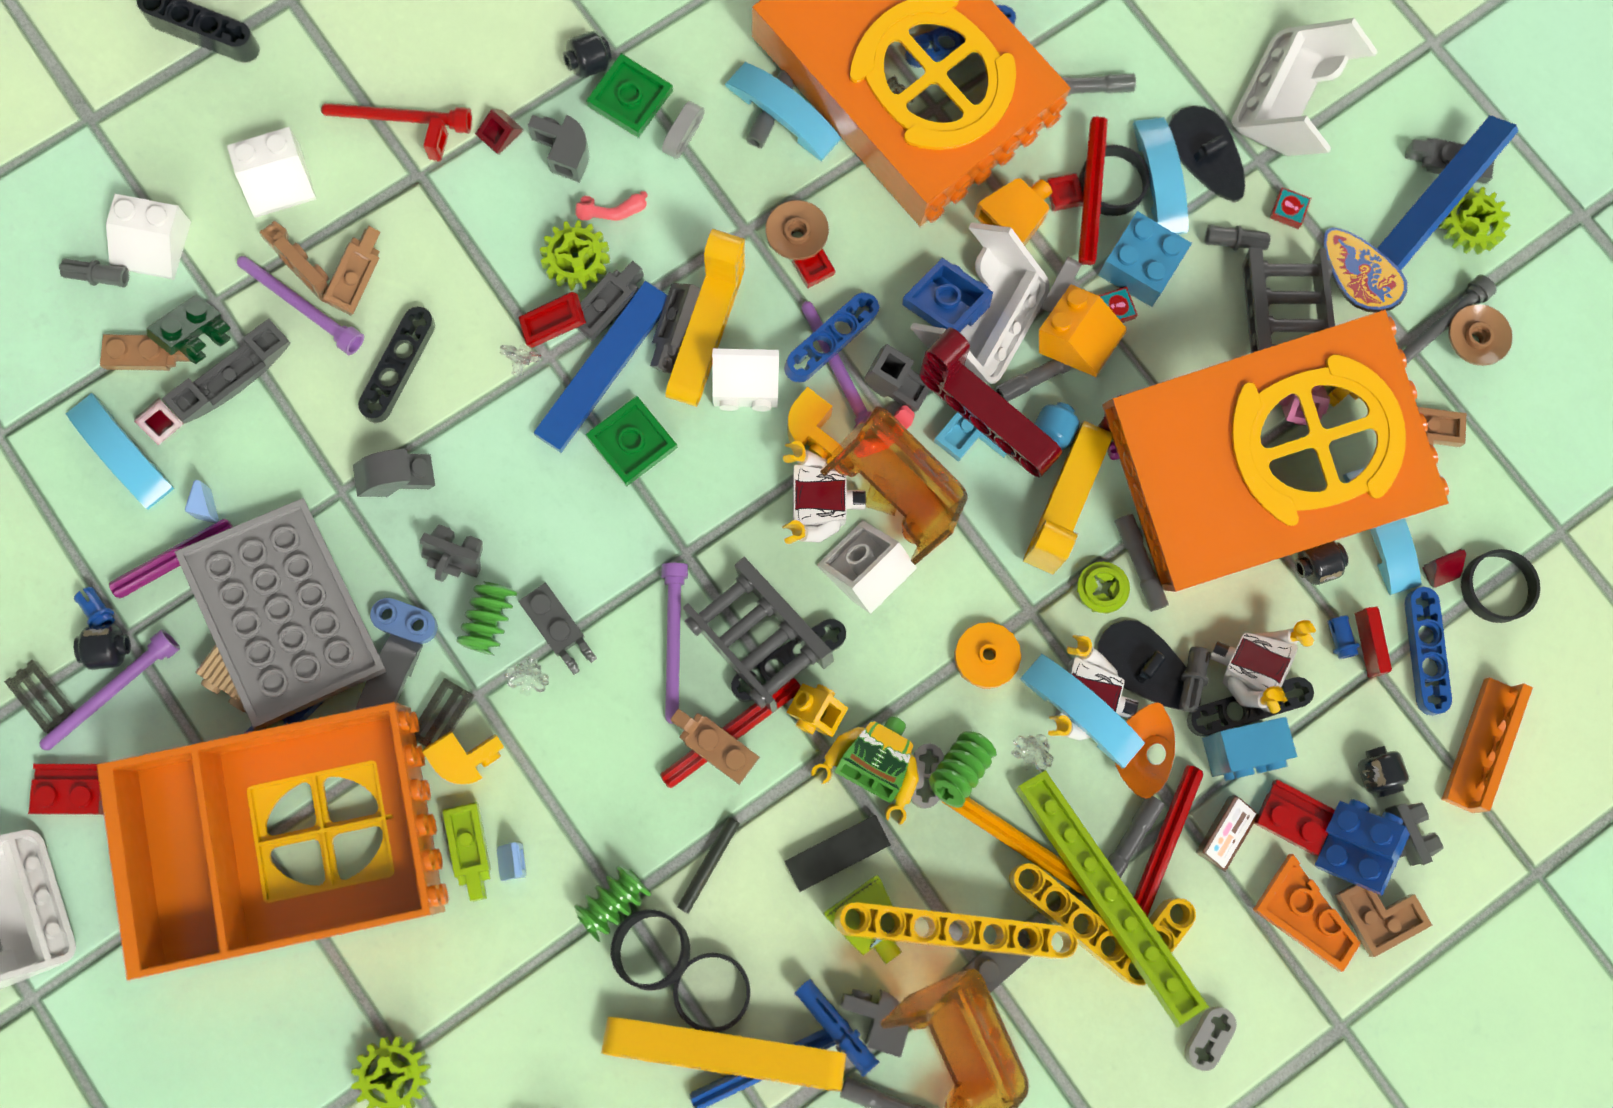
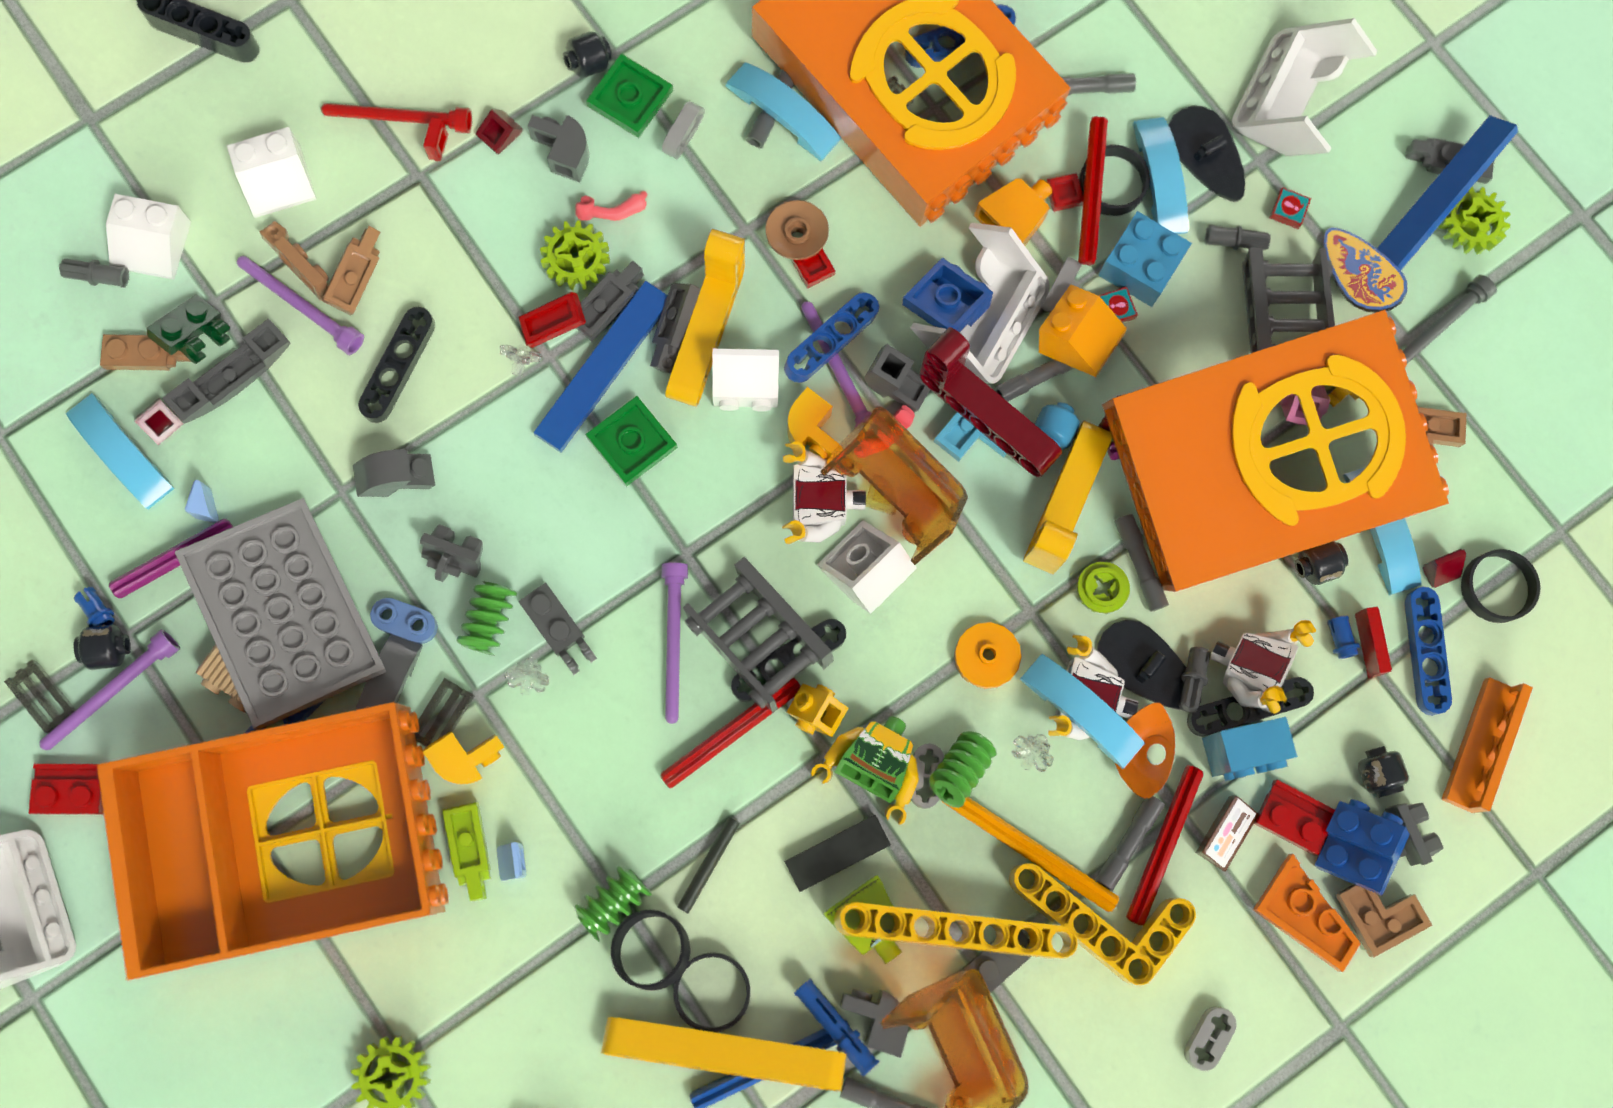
medium nougat hinge [670,708,760,785] -> none
lime plate [1016,770,1209,1028] -> none
medium nougat dish [1449,304,1513,366] -> none

